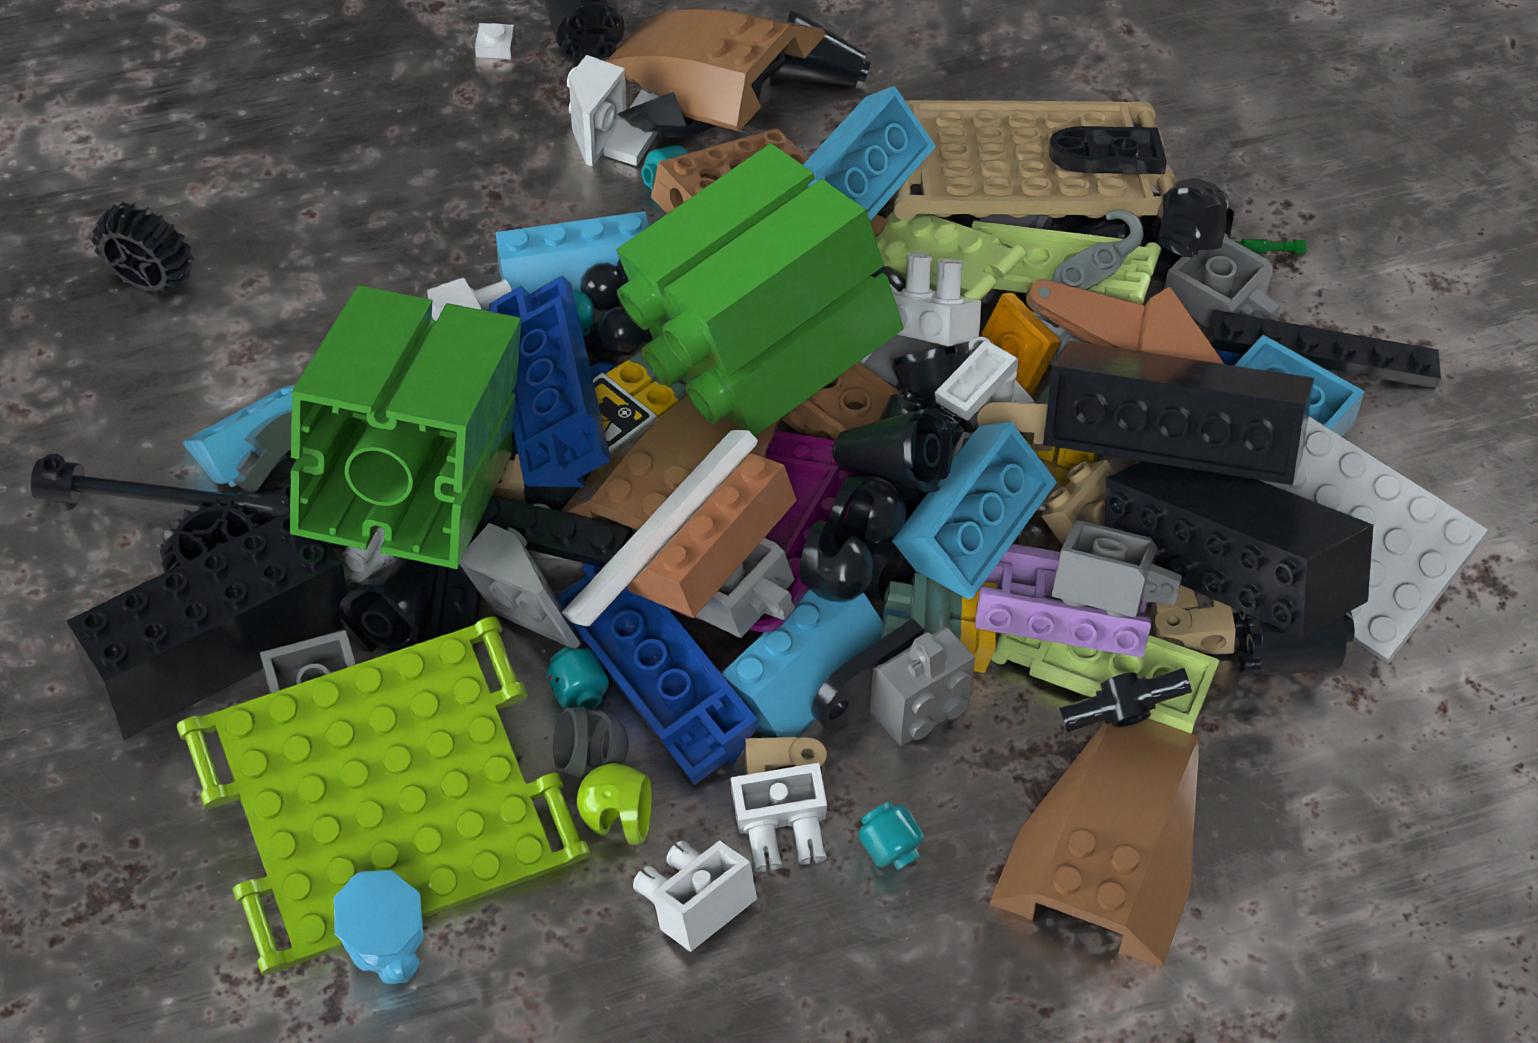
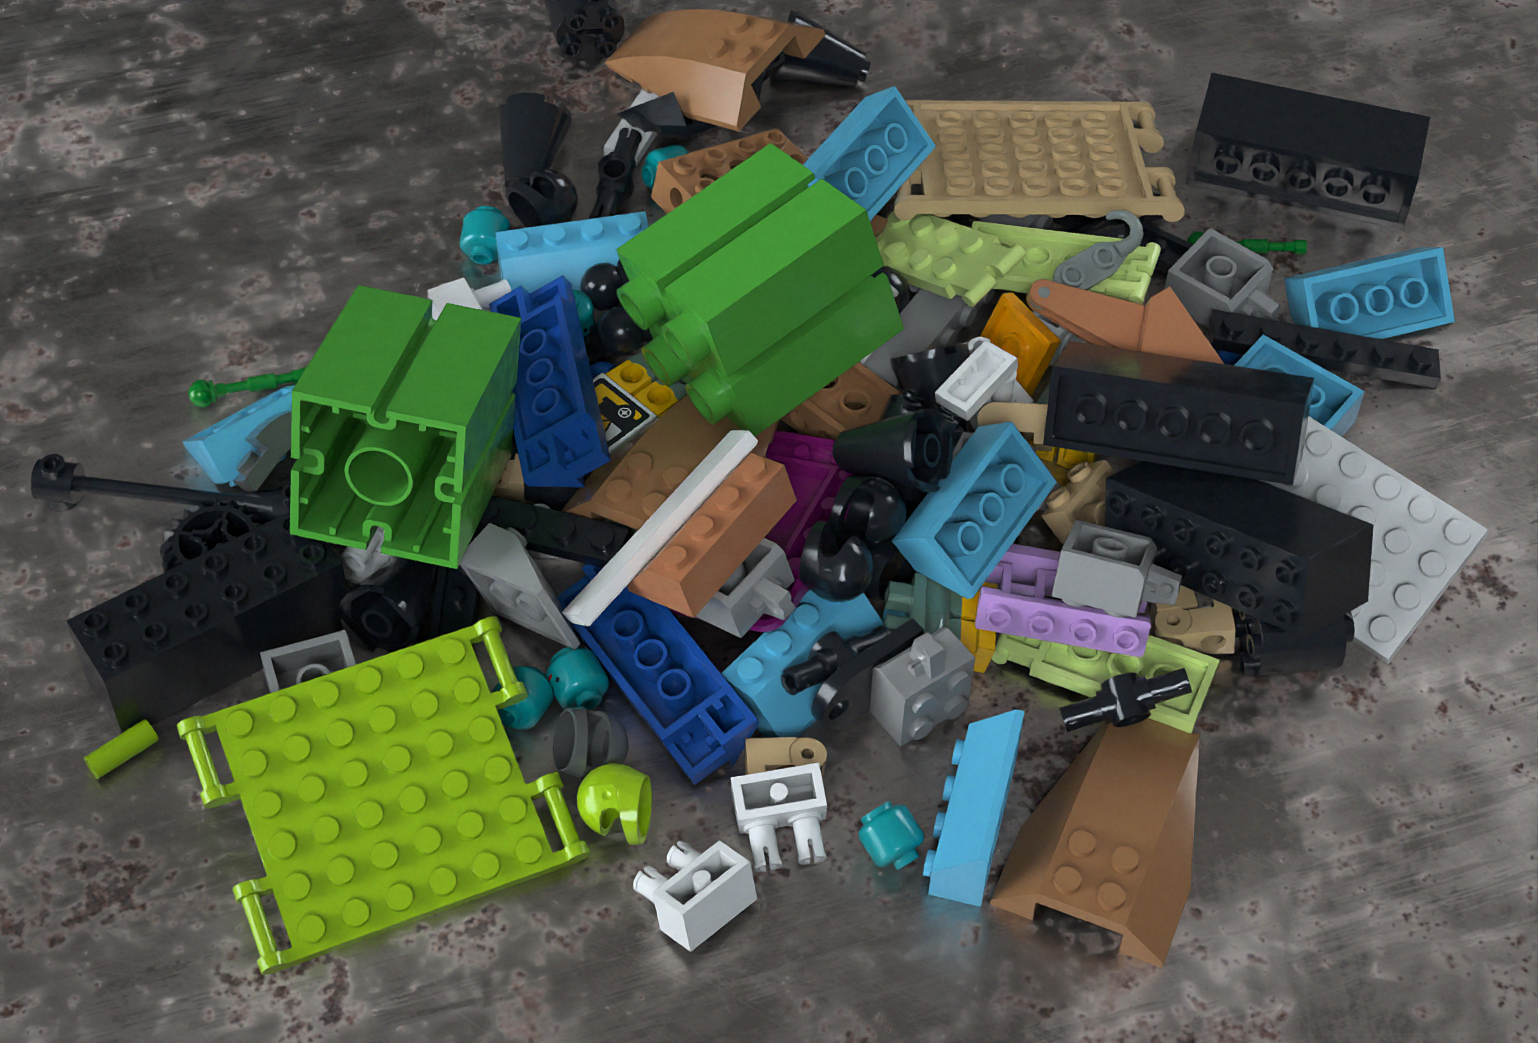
black gear [91,202,194,295] -> none
medium azure piece [334,870,424,984] -> none
white plate [475,23,515,59] -> none
white slope [567,55,627,167] -> none
white brick [893,253,981,346] -> none
black tile [1049,126,1167,174] -> none
black animal [1152,178,1234,257] -> none
none -> lime axle [84,719,159,779]
none -> green piece [188,367,306,407]
none -> teal head [459,206,511,265]
none -> teal head [491,666,554,730]
none -> black cone [499,92,572,189]
none -> black helmet [506,169,578,228]
none -> black pin [589,128,642,219]
none -> black pin [781,625,891,695]
none -> medium azure slope [923,710,1025,907]
none -> black brick [1185,73,1430,230]
none -> medium azure slope [1284,247,1455,339]

